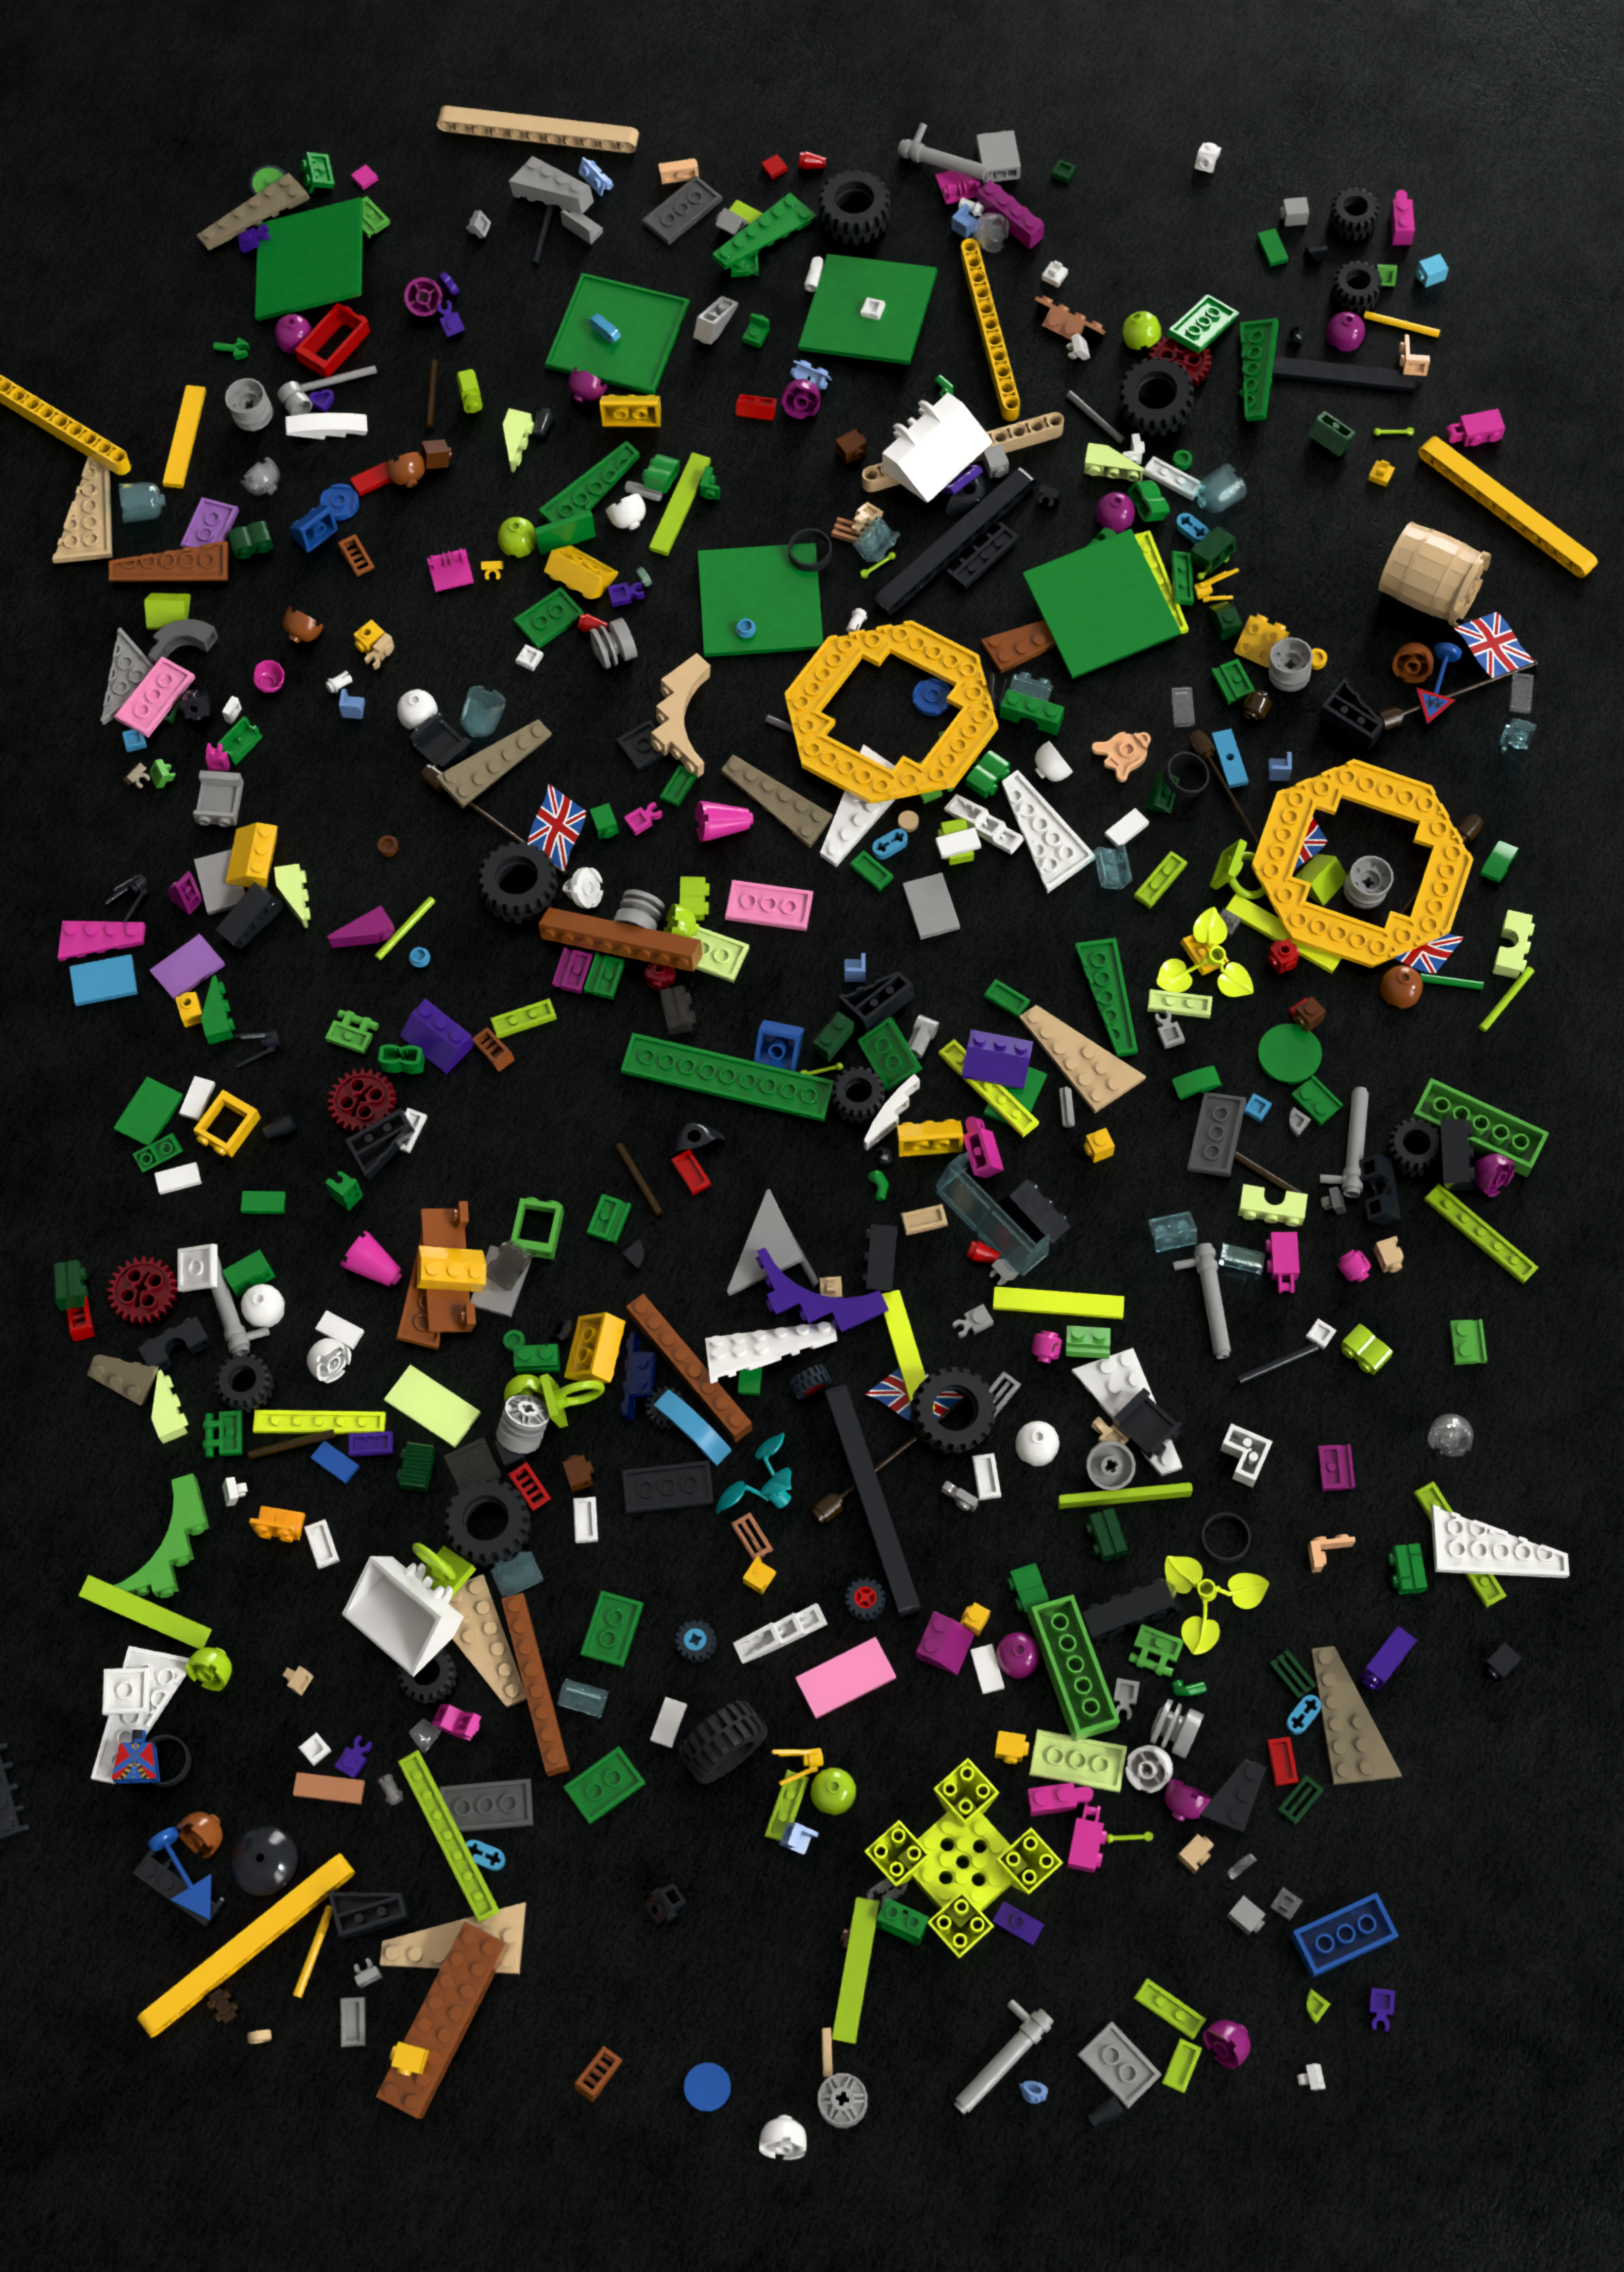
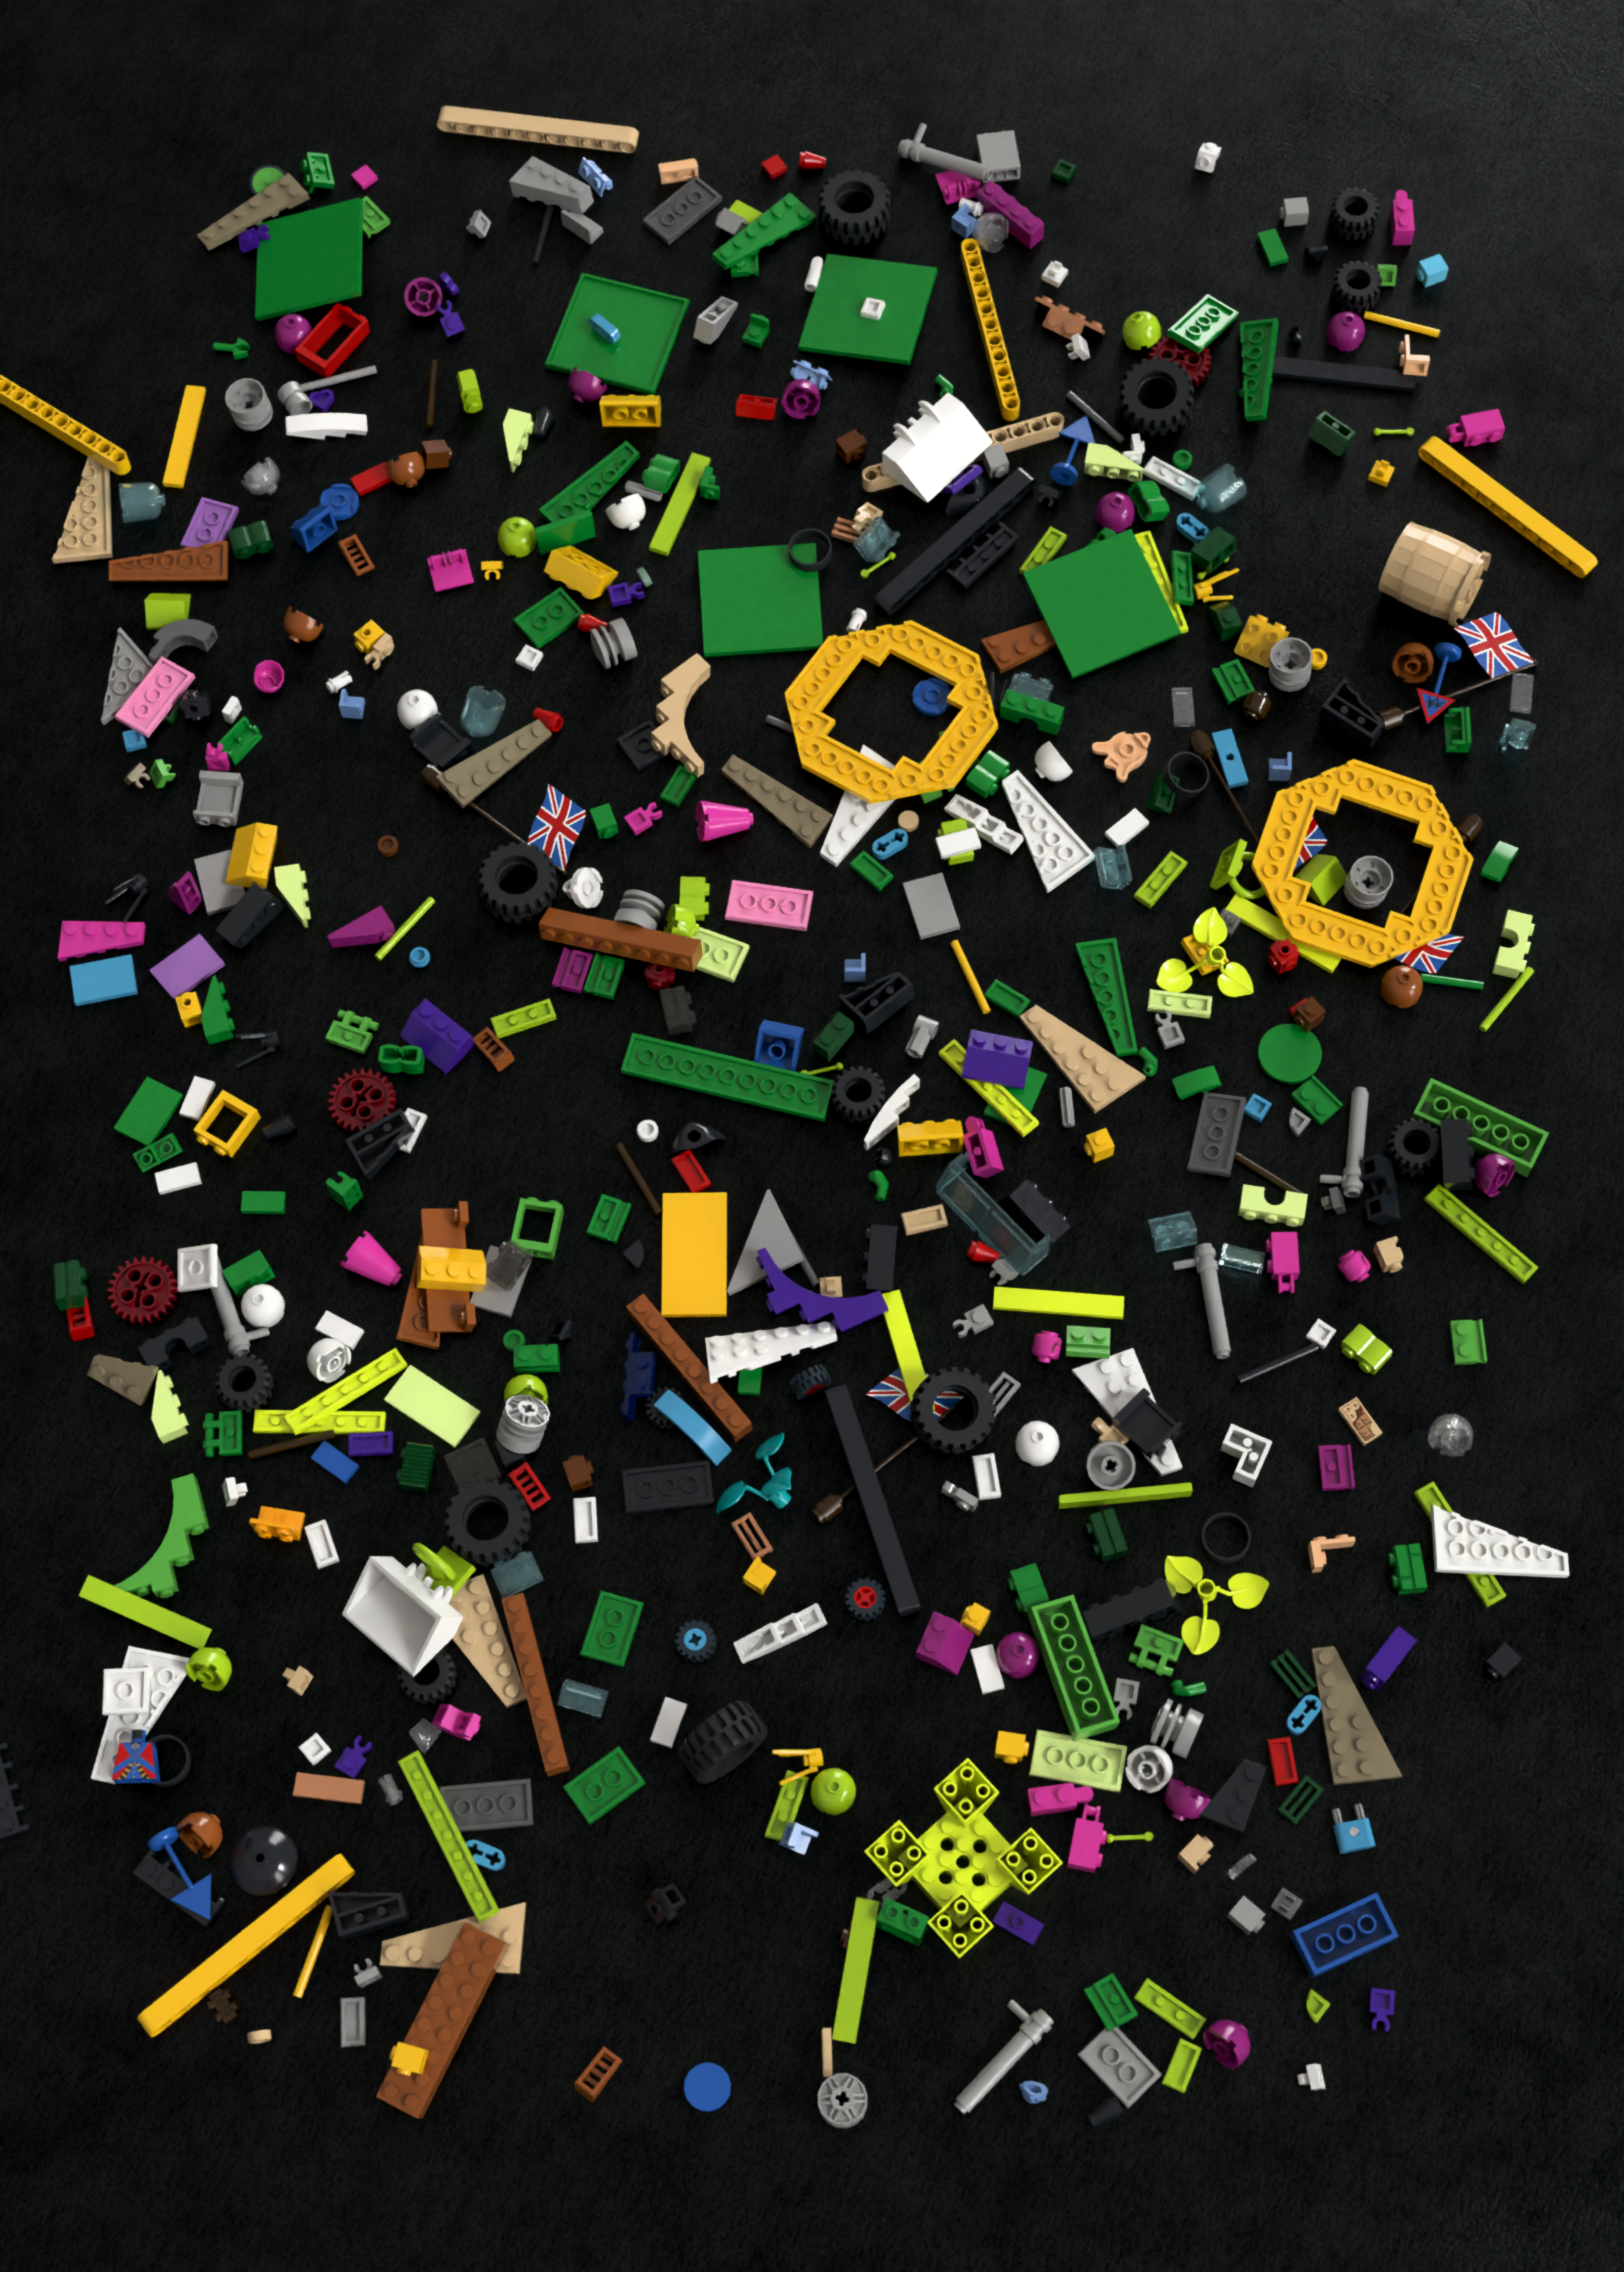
lime tile [540,1374,605,1428] -> none
yellow slope [564,1312,625,1383] -> none
dark azure plate [736,618,756,638] -> none
white cylinder [759,2115,807,2160] -> none
bright pink tile [795,1637,896,1719] -> none
green tile [857,1017,922,1092] -> none
none -> neon yellow tile [283,1348,408,1436]
none -> red cone [533,708,563,732]
none -> white tile [637,1120,658,1142]
none -> yellow tile [662,1192,727,1317]
none -> yellow bar [950,940,991,1014]
none -> lime tile [1019,526,1067,574]
none -> blue piece [1050,415,1095,486]
none -> green plate [1084,1973,1138,2033]
none -> green arm [1137,1047,1158,1077]
none -> dark azure piece [1332,1804,1376,1854]
none -> tile [1338,1397,1382,1446]
none -> green hinge [1444,707,1471,753]

